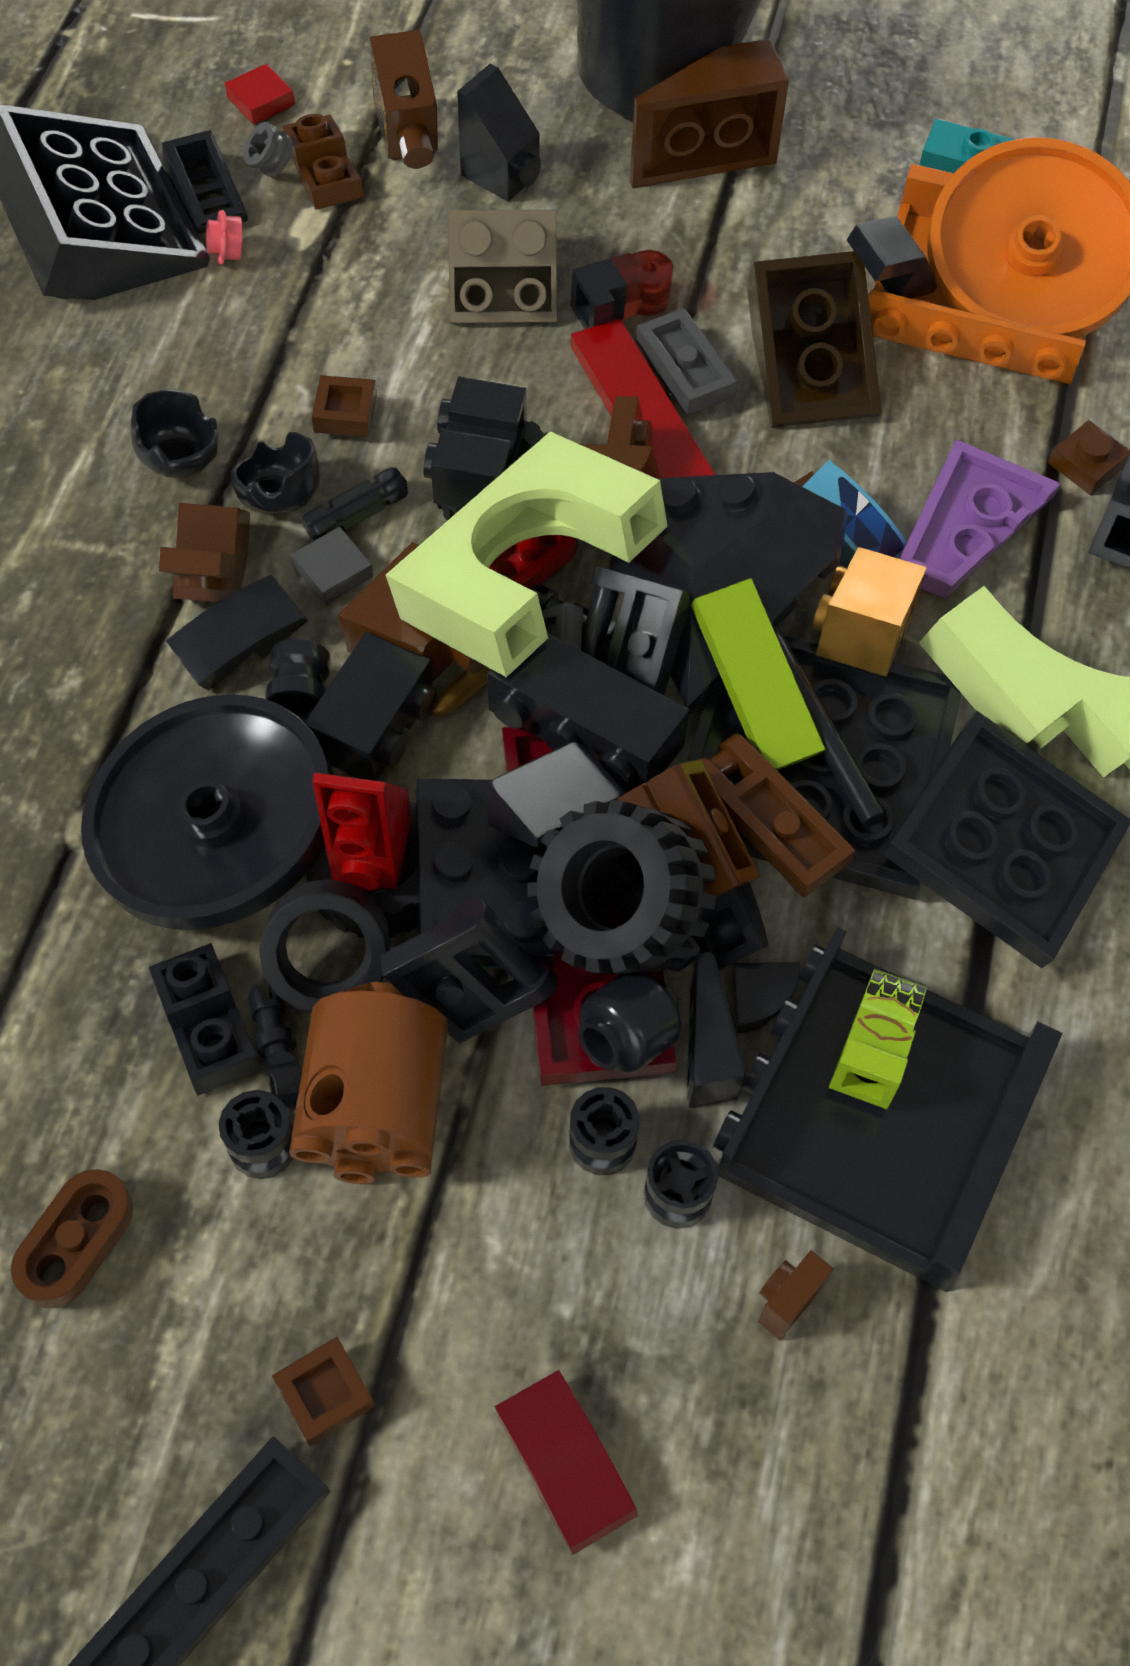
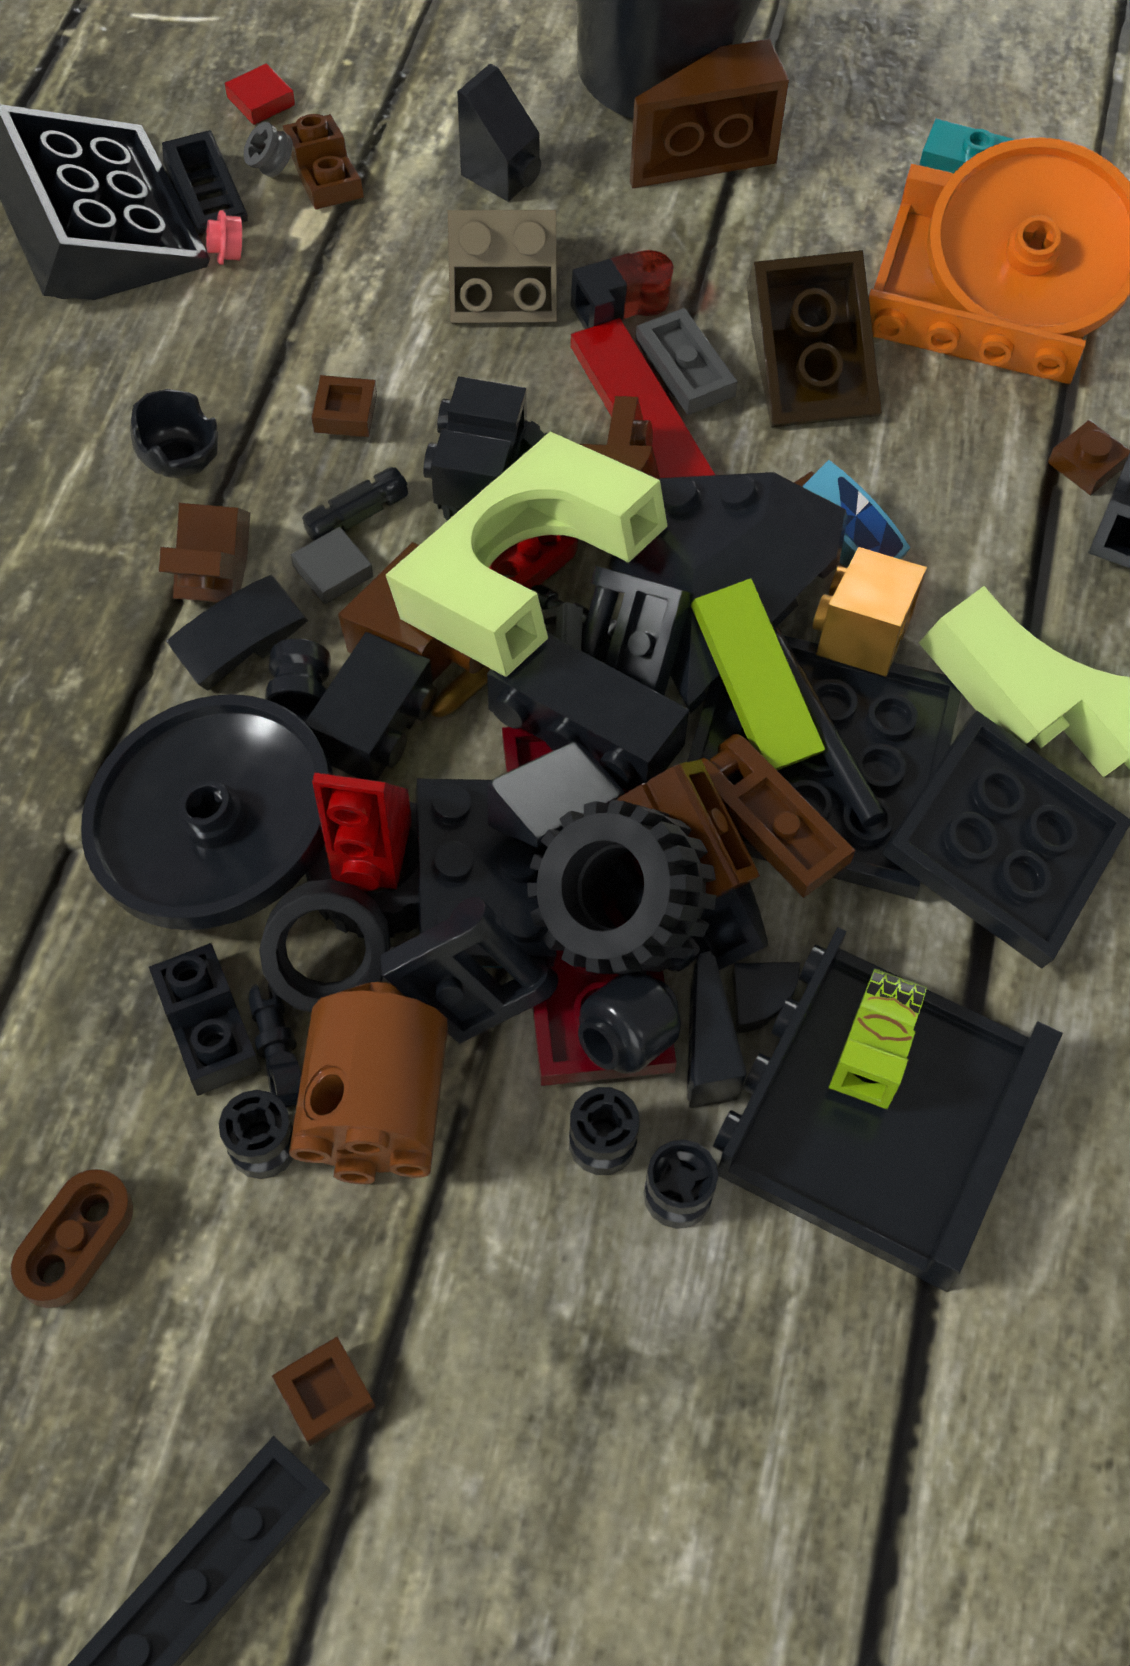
black hair [230,432,320,515] -> none
reddish brown torso [370,29,438,169] -> none
dark red slope [494,1370,639,1555] -> none
reddish brown plate [758,1250,834,1341] -> none
black slope [846,216,937,298] -> none
medium lavender wing [900,439,1061,599] -> none

